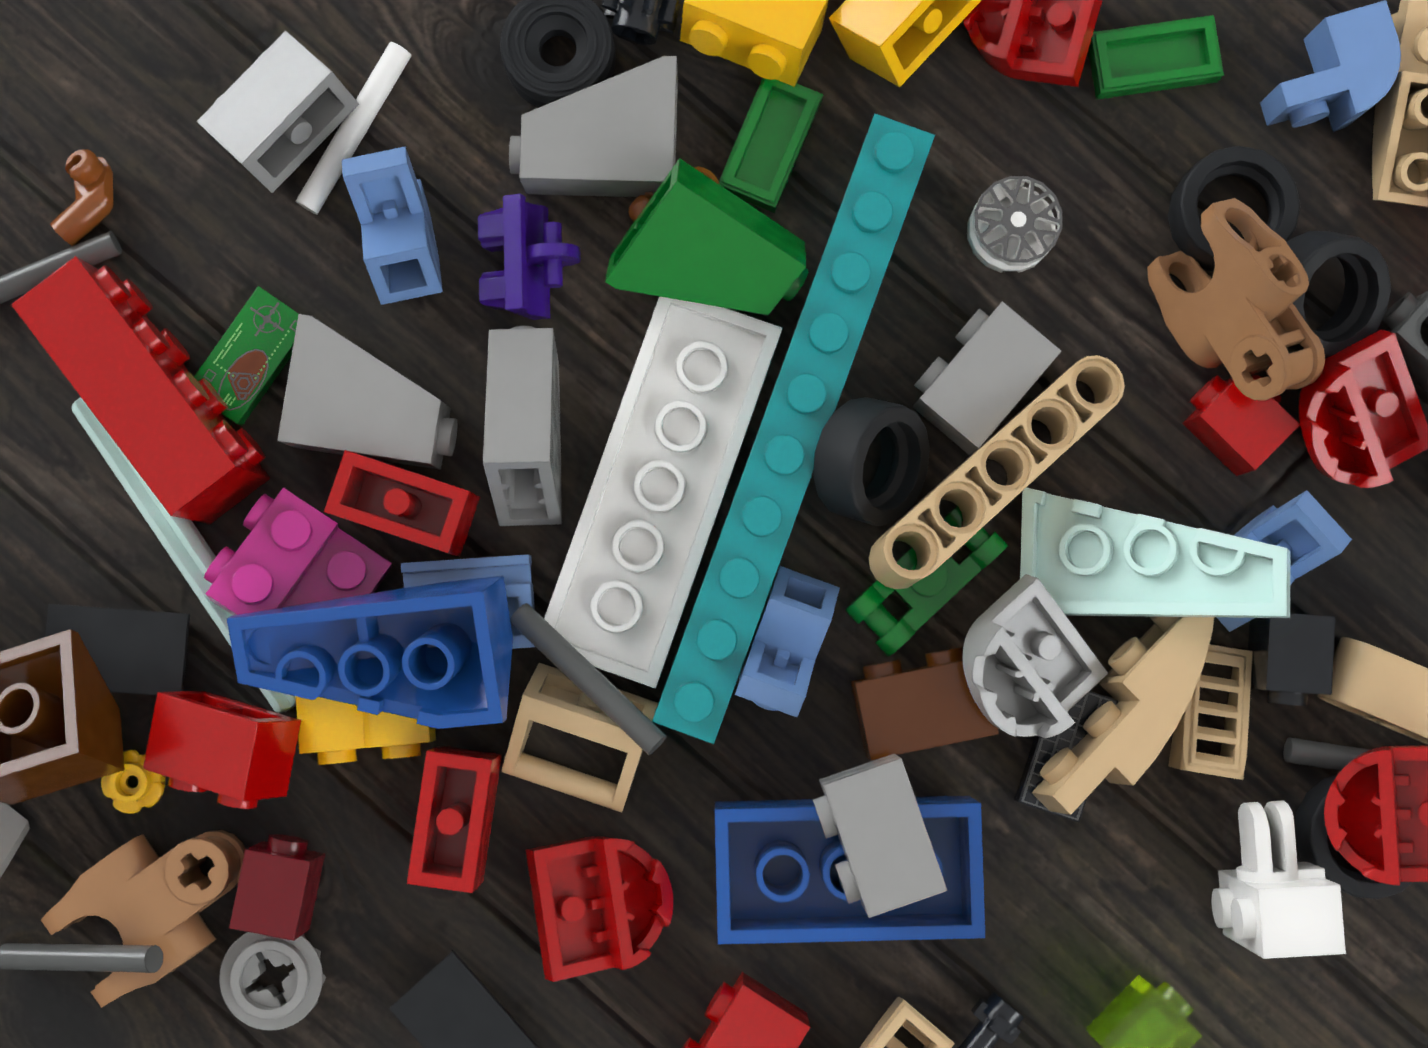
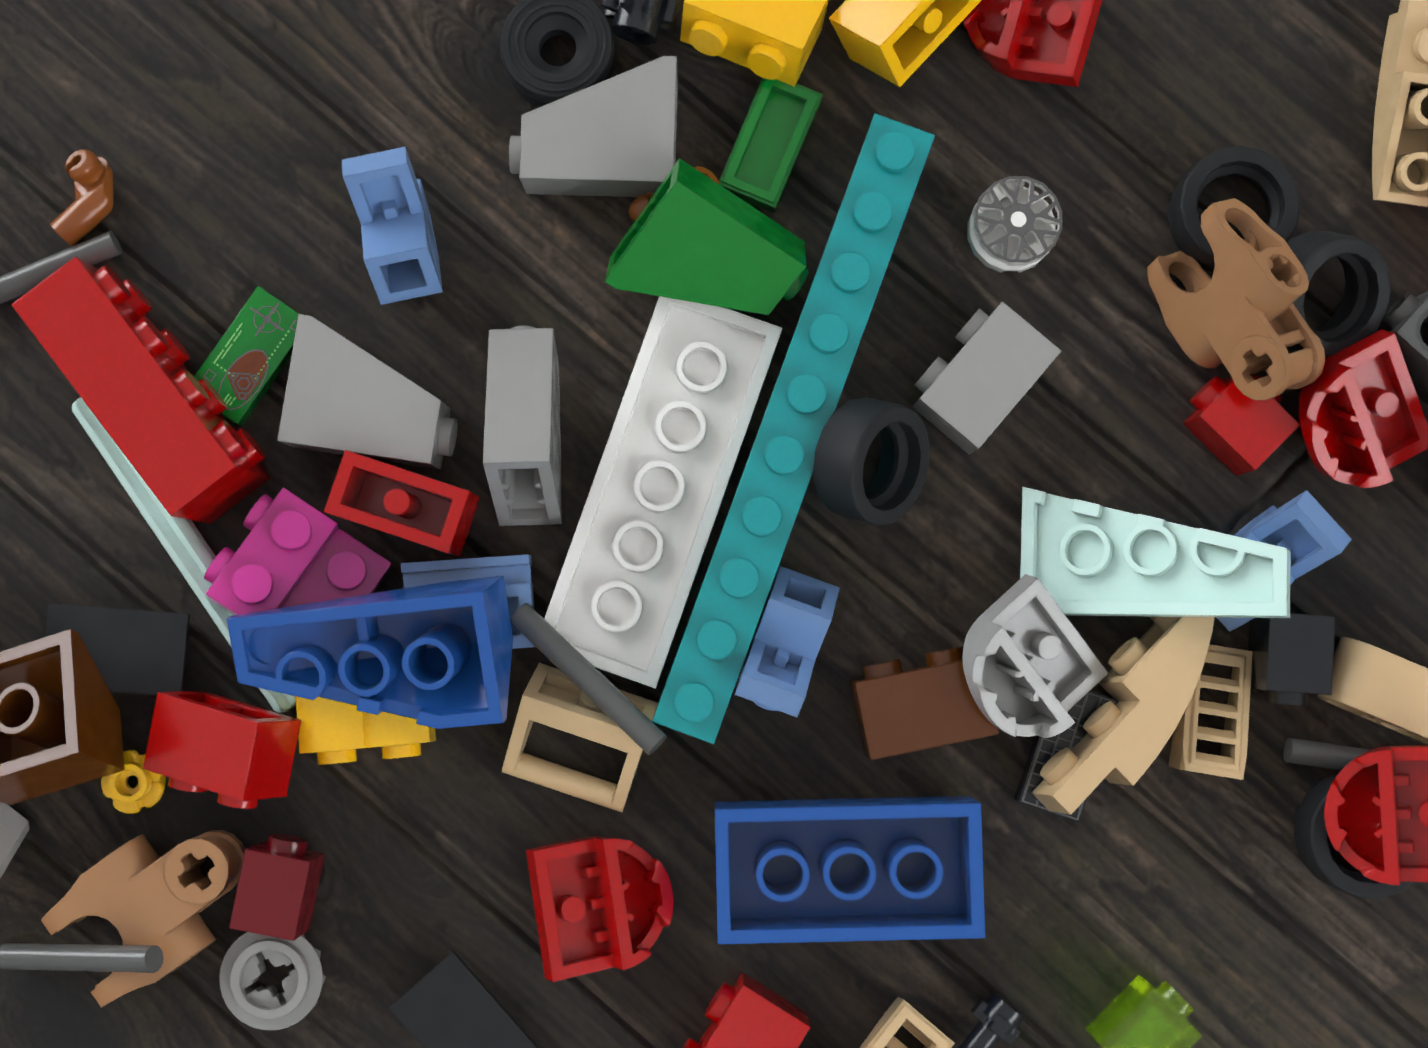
brick [196,30,359,193] -> none
white bar [295,42,412,215] -> none
red brick [407,746,502,893] -> none
dark purple hips [478,194,581,320] -> none
light grey brick [813,753,948,918] -> none
green plate [845,505,1008,657] -> none
tan beam [869,355,1125,589] -> none
green tile [1088,15,1224,100] -> none
white brick [1211,800,1346,959] -> none
medium blue brick [1260,0,1401,132] -> none

